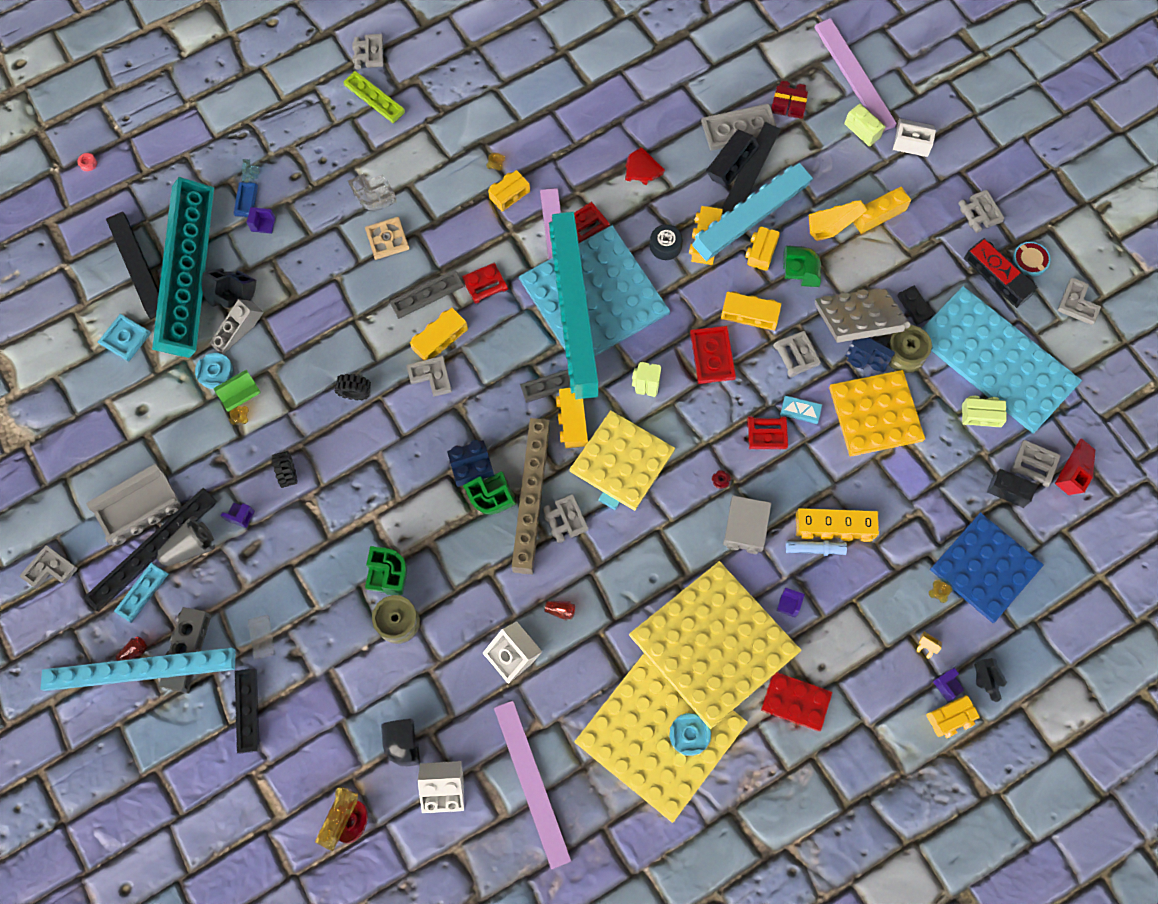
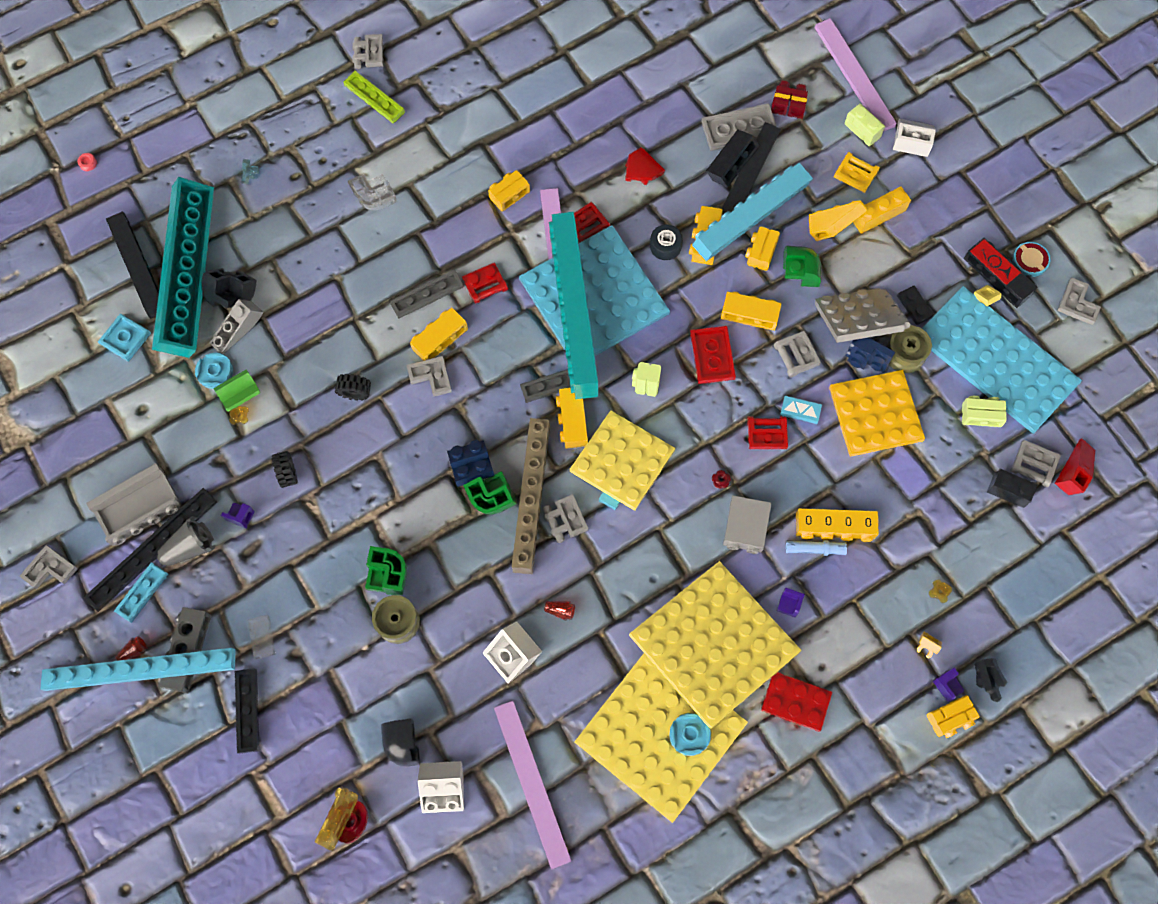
blue tile [234,182,258,217] -> none
dark purple panel [246,207,276,234] -> none
tan piece [365,216,410,260] -> none
clear yellow plate [486,153,505,171] -> none
blue plate [930,512,1044,623] -> none
light grey plate [958,190,1005,233] -> none
none -> yellow plate [834,152,880,193]
none -> light yellow plate [974,285,1001,306]

